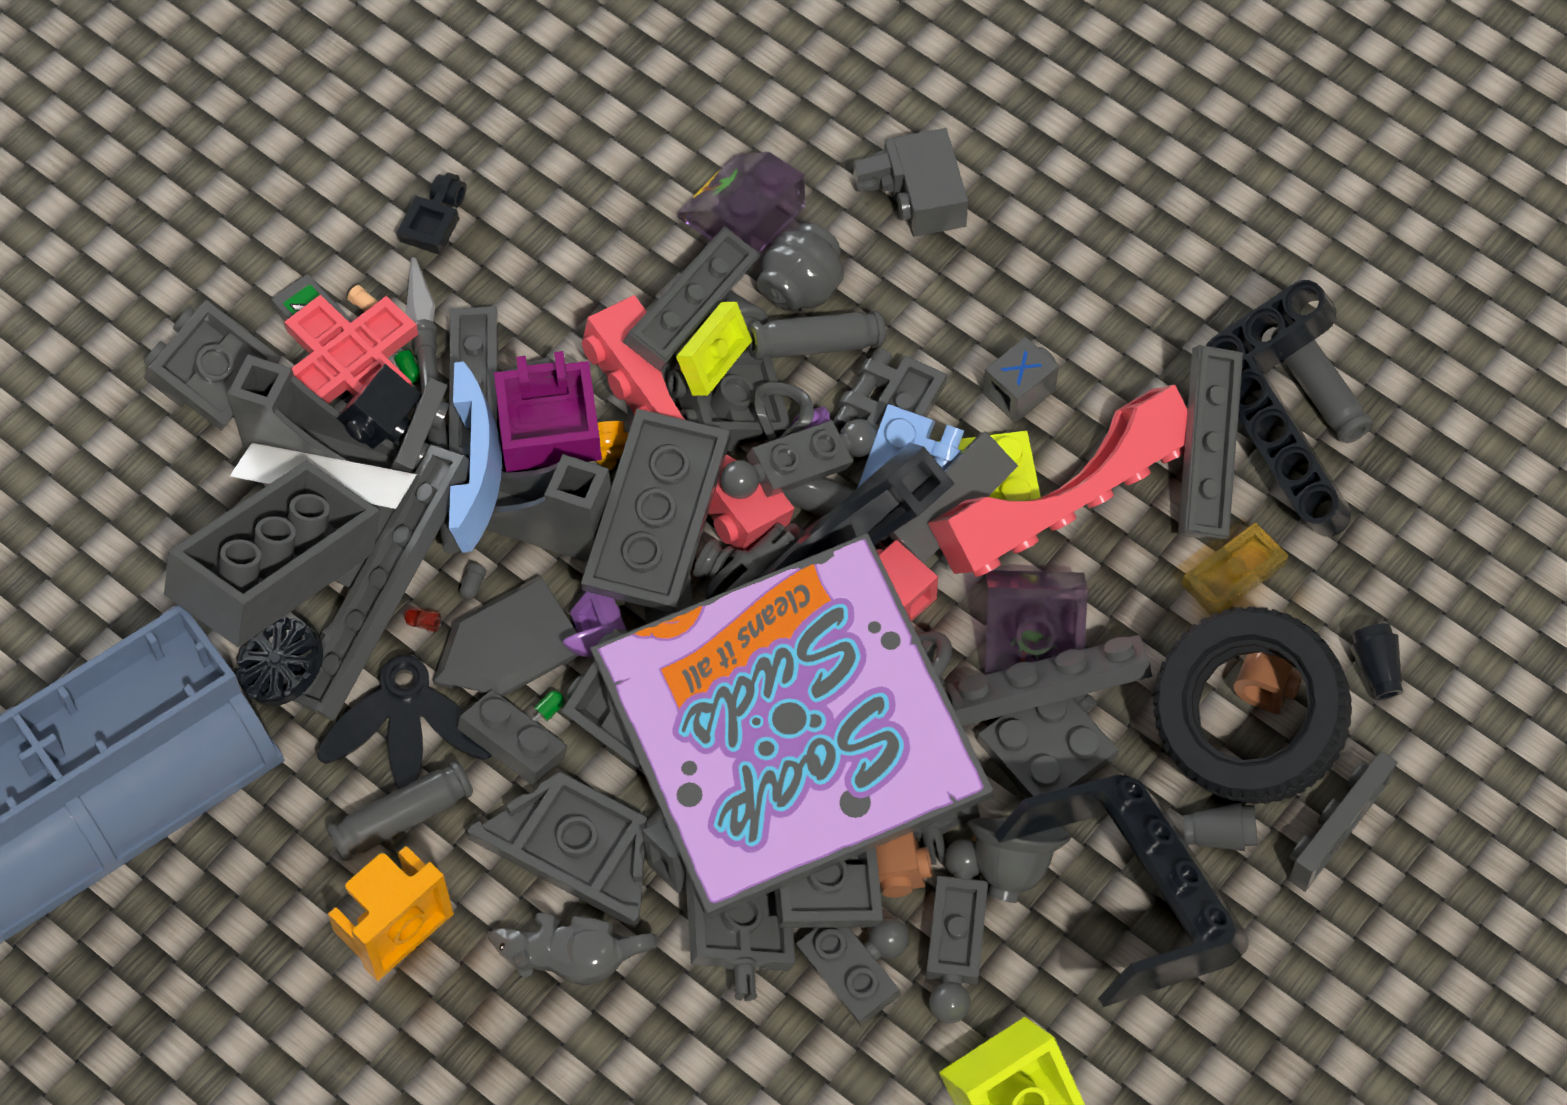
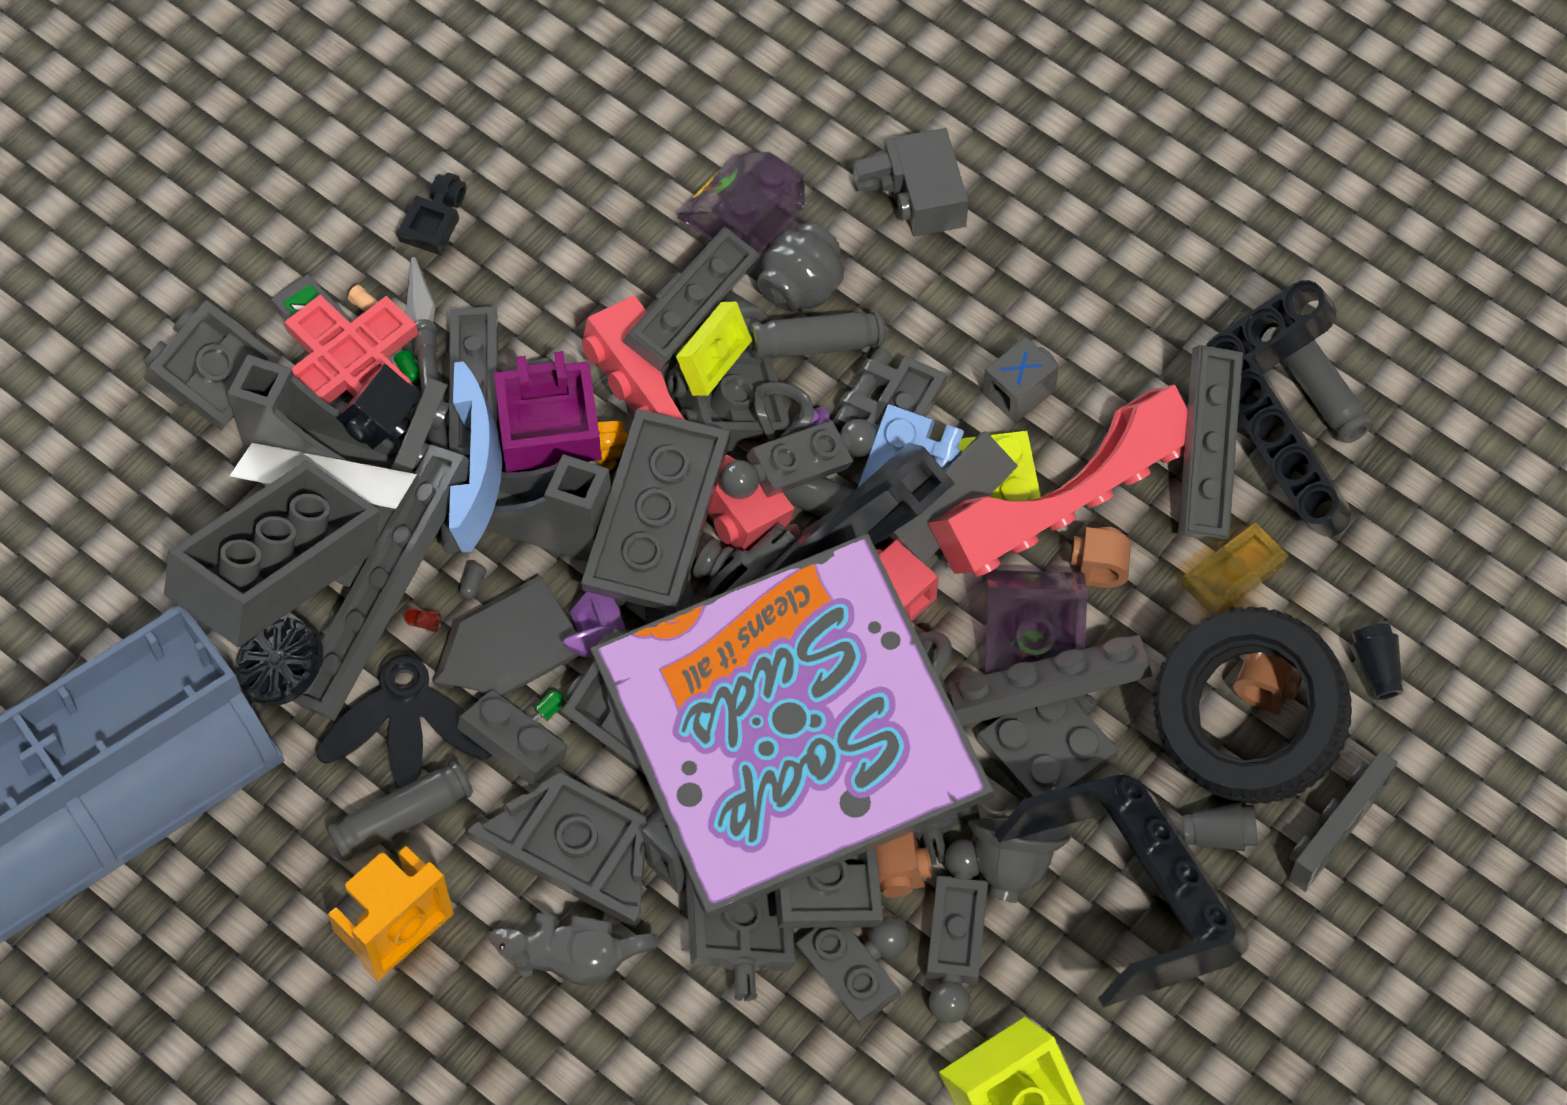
none -> nougat plate [1070,527,1131,588]

